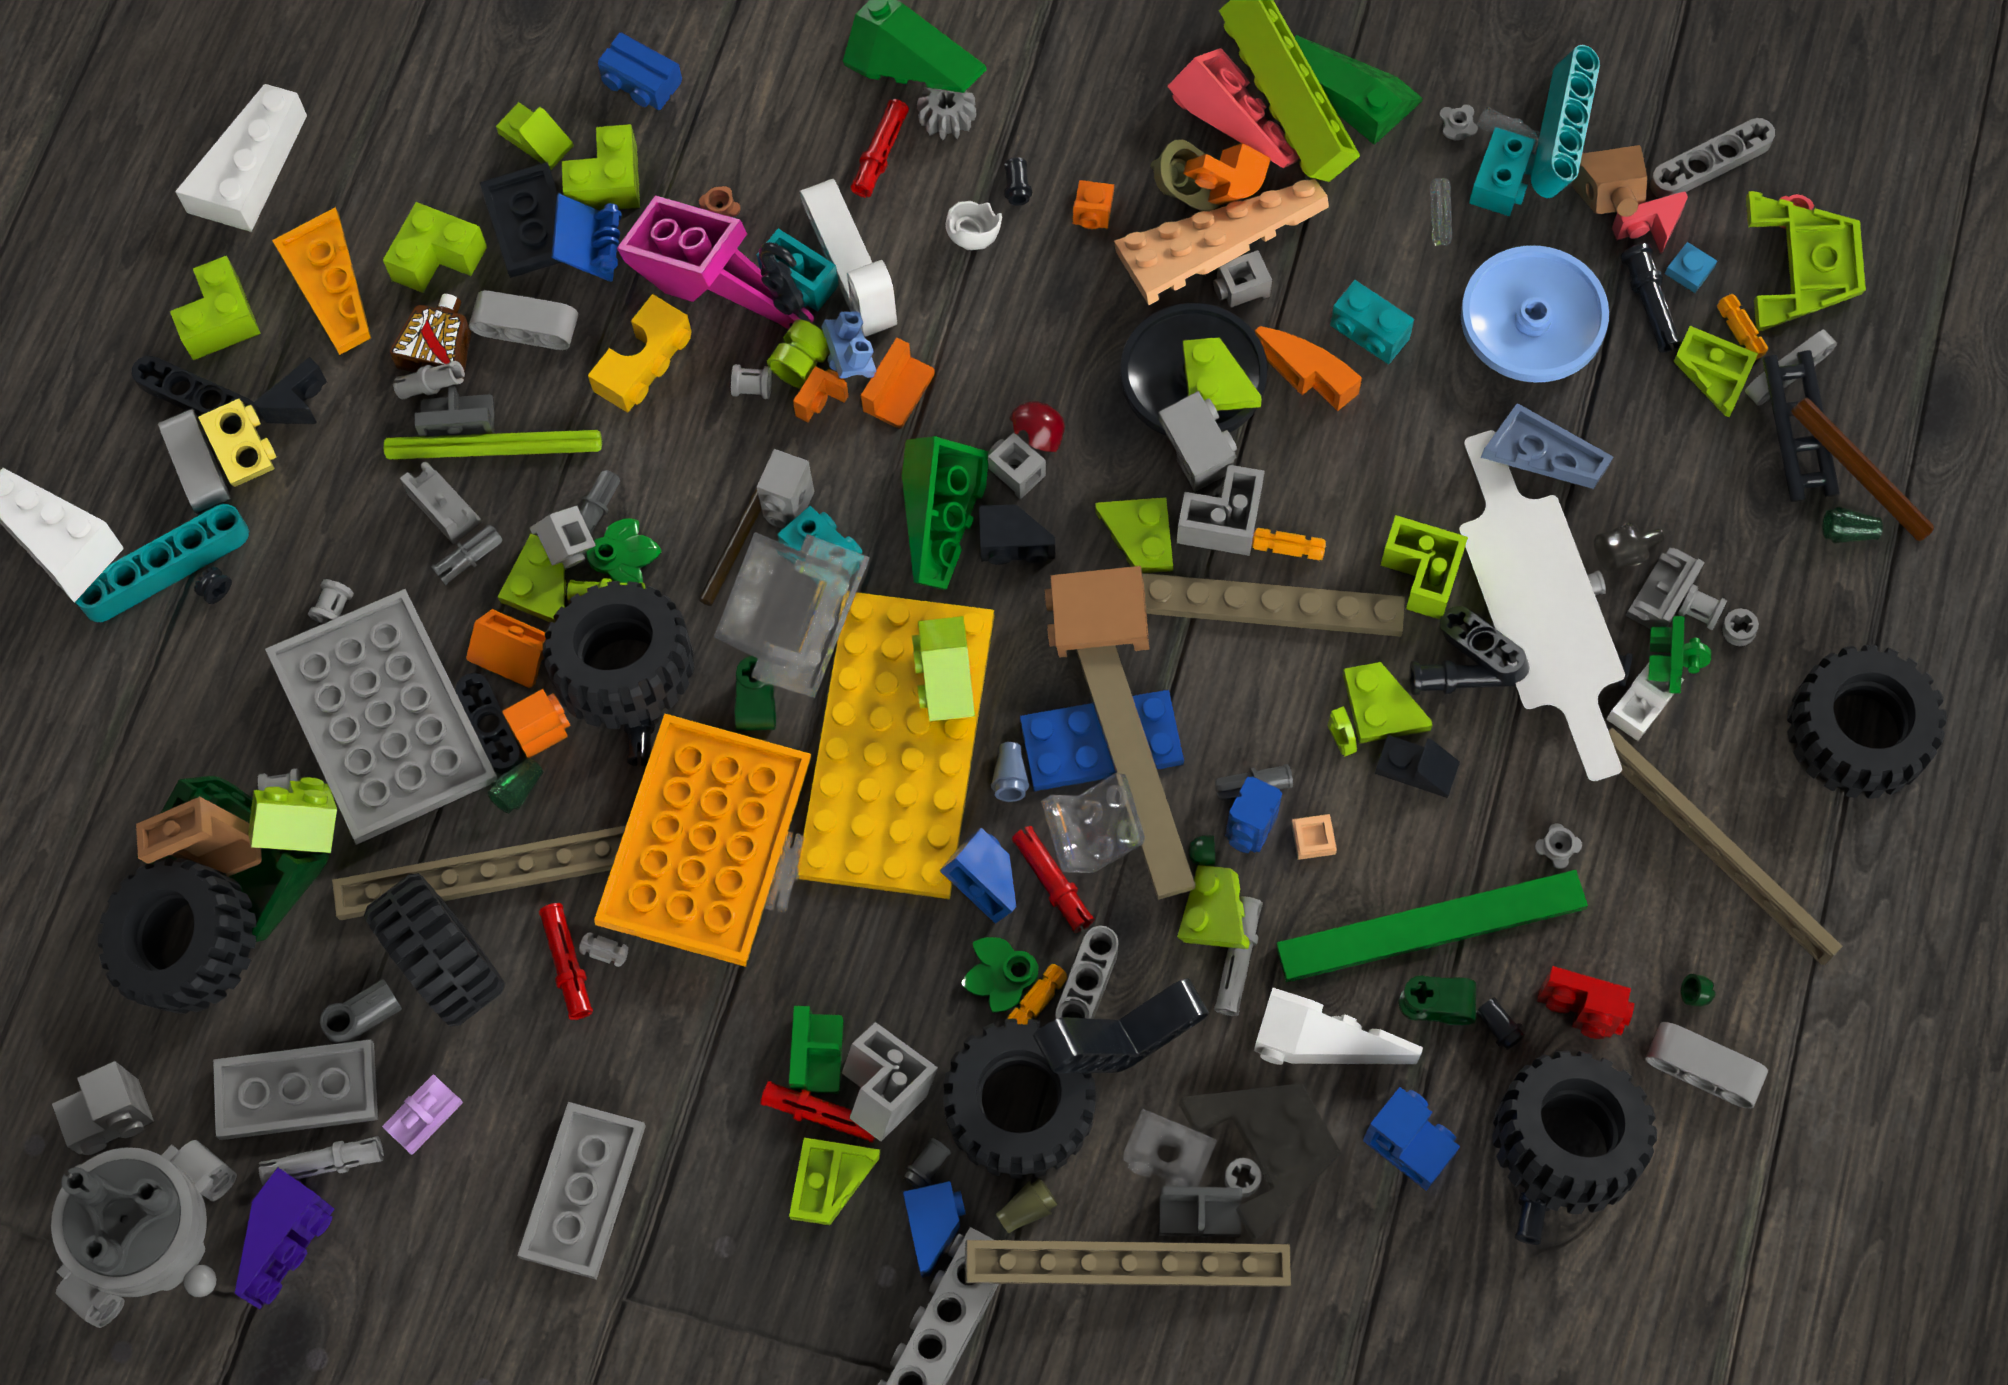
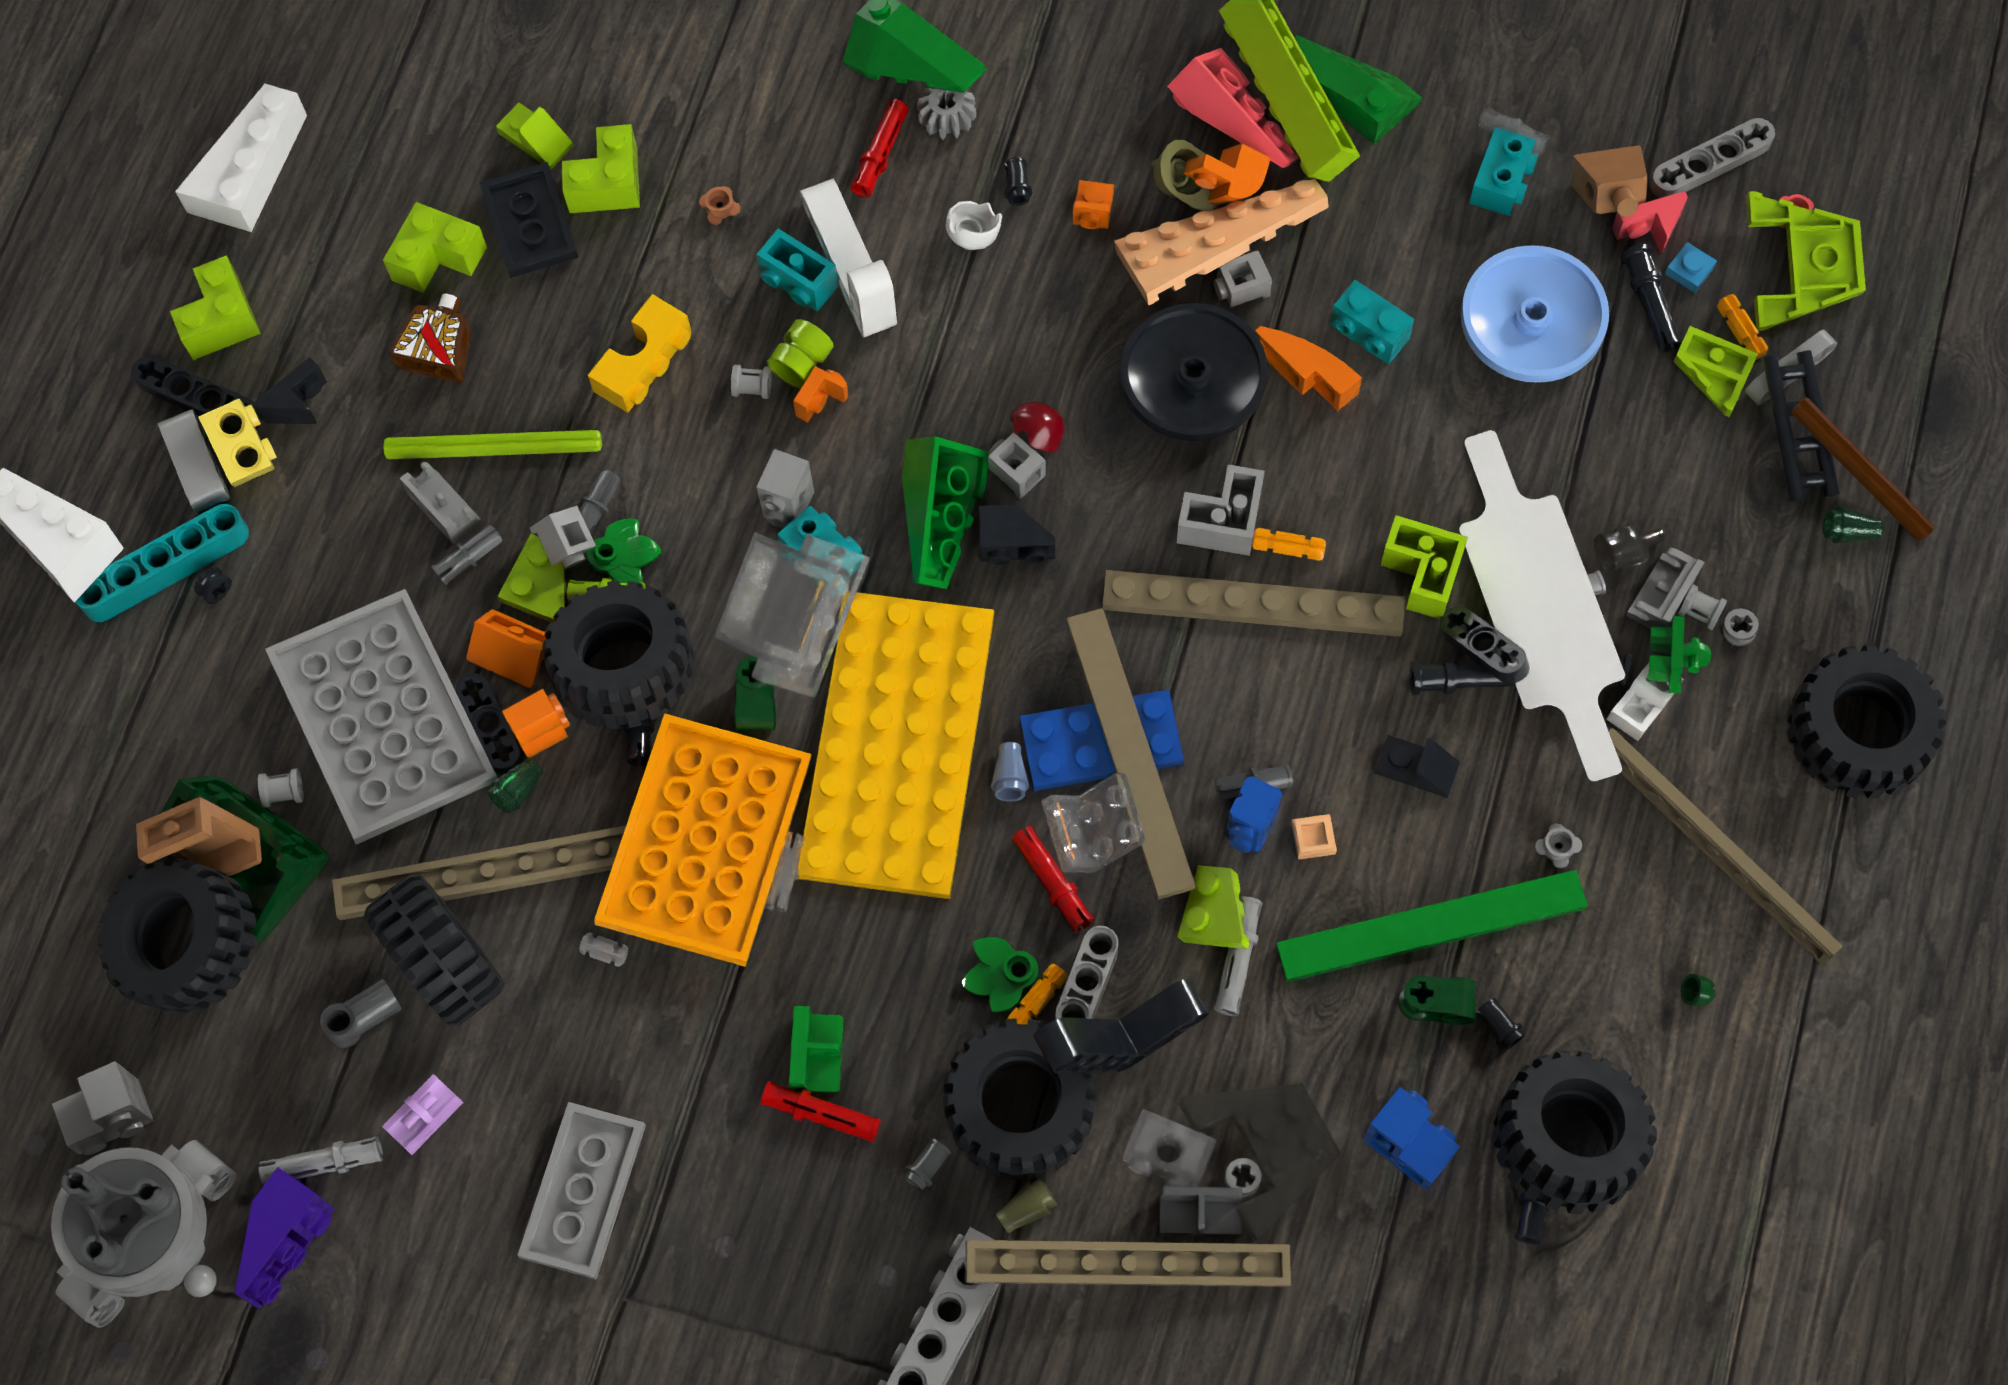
light grey plate [213,1039,378,1140] -> none
lime brick [248,777,337,853] -> none
light orange wing [272,207,371,355] -> none
light grey bush [308,579,354,624] -> none
light grey pin [393,361,465,399] -> none
dark grey panel [415,386,495,436] -> none
light grey beam [469,290,579,350] -> none
red pin [538,903,593,1020] -> none
blue hinge [552,193,622,282] -> none
blue brick [598,33,682,110] -> none
dark pink slope [617,195,814,330] -> none
dark brown bar [699,487,761,606] -> none
lime wing [789,1138,881,1226] -> none
medium blue hips [821,311,876,379] -> none
light grey brick [842,1022,938,1141] -> none
orange panel [861,337,935,429] -> none
blue slope [903,1181,966,1278] -> none
lime brick [912,616,975,721] -> none
blue slope [940,828,1016,924] -> none
medium nougat panel [1045,566,1150,658] -> none
lime wing [1095,497,1173,573] -> none
light grey brick [1159,391,1237,492] -> none
lime wing [1183,337,1262,411] -> none
dark green hinge [1188,835,1215,866] -> none
white wedge [1254,988,1423,1065] -> none
lime tile [1328,706,1357,757] -> none
lime wing [1343,662,1433,744] -> none
clear axle [1430,178,1453,246] -> none
light grey plate [1439,105,1478,140] -> none
sand blue wing [1481,403,1614,489] -> none
teal beam [1531,45,1600,198] -> none
red plate [1537,966,1635,1039] -> none
light grey beam [1645,1022,1768,1109] -> none

